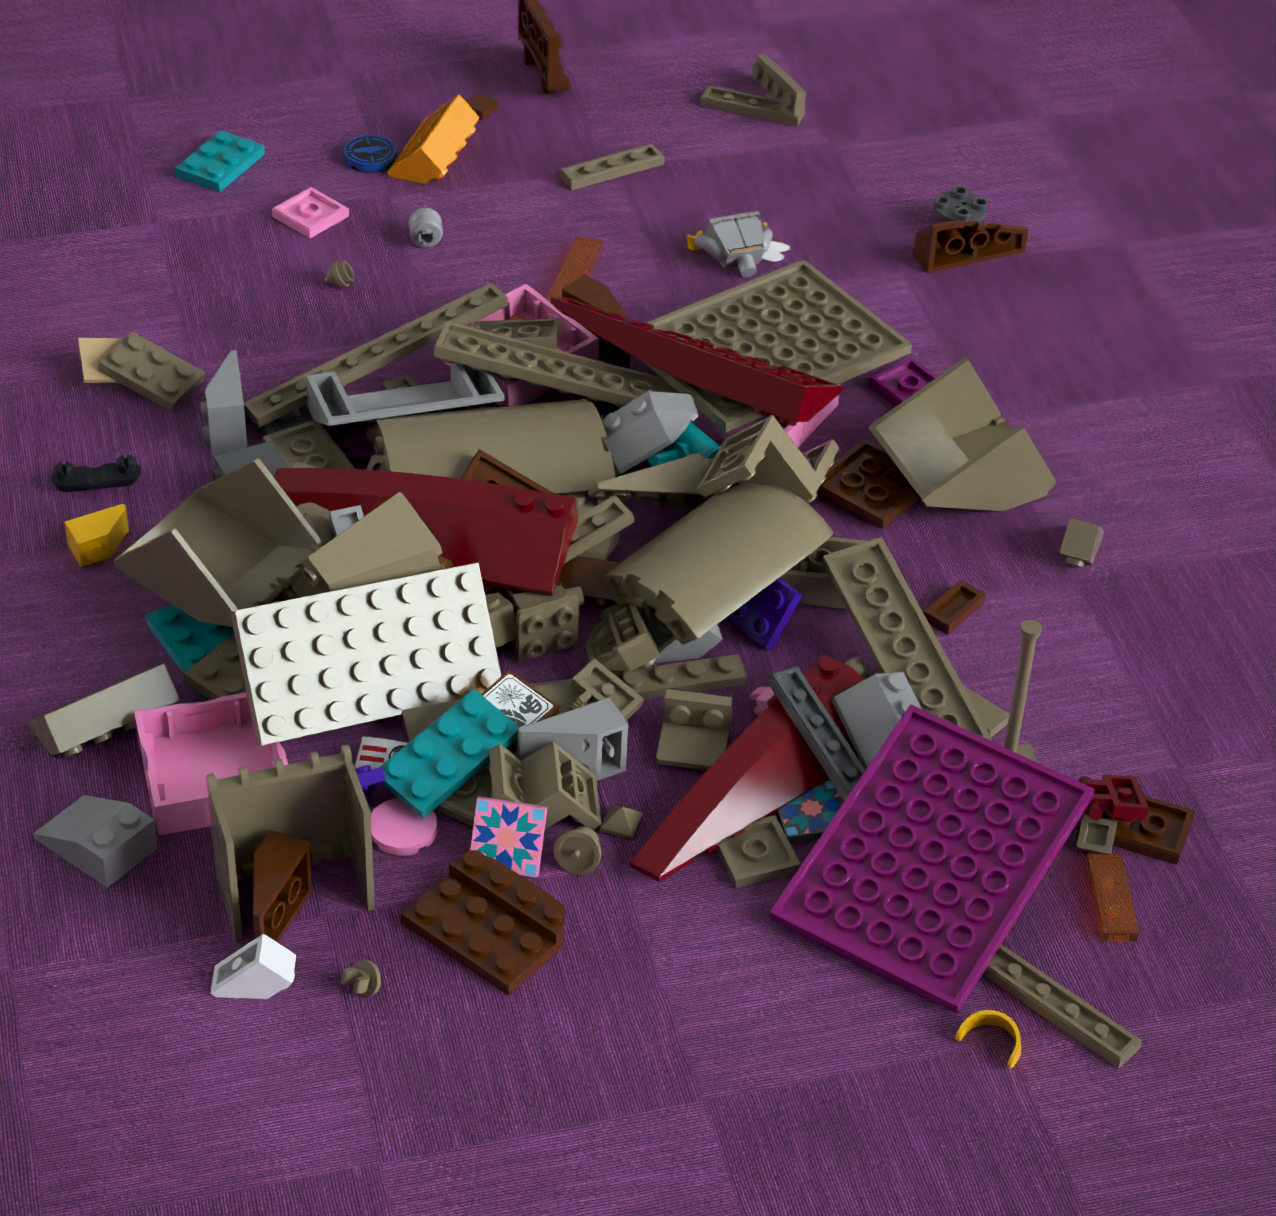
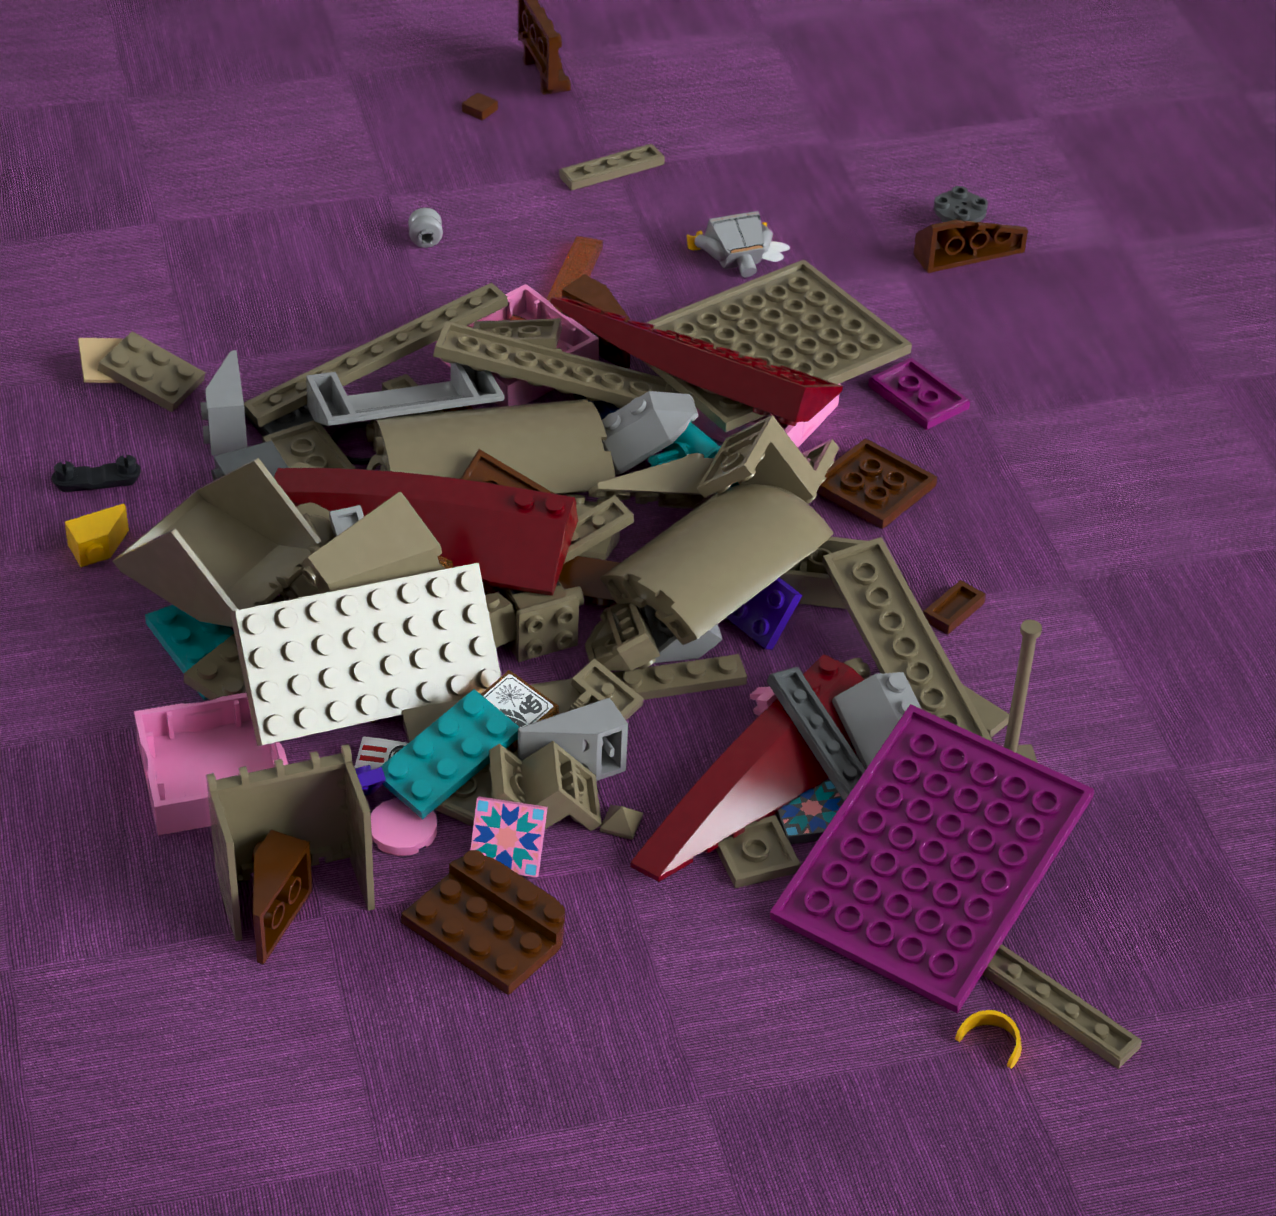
slope [27,663,180,758] -> none
light grey slope [33,795,158,888] -> none
teal plate [175,130,265,192] -> none
white slope [210,934,296,999] -> none
bright pink tile [272,187,349,238] -> none
dark tan plate [324,260,354,288] -> none
dark tan plate [340,960,381,997] -> none
tile [344,135,397,172] -> none
light orange slope [387,94,480,184] -> none
dark tan piece [553,827,602,876] -> none
dark tan bracket [656,689,733,771] -> none
dark tan tile [700,85,805,127] -> none
dark tan plate [752,54,806,116] -> none
dark tan windscreen [868,357,1056,512] -> none
dark tan slope [1059,518,1104,567] -> none
dark tan tile [1076,814,1118,857] -> none
reddish brown tile [1077,796,1195,865] -> none
dark red plate [1078,774,1149,822] -> none
clear orange tile [1086,854,1139,941] -> none

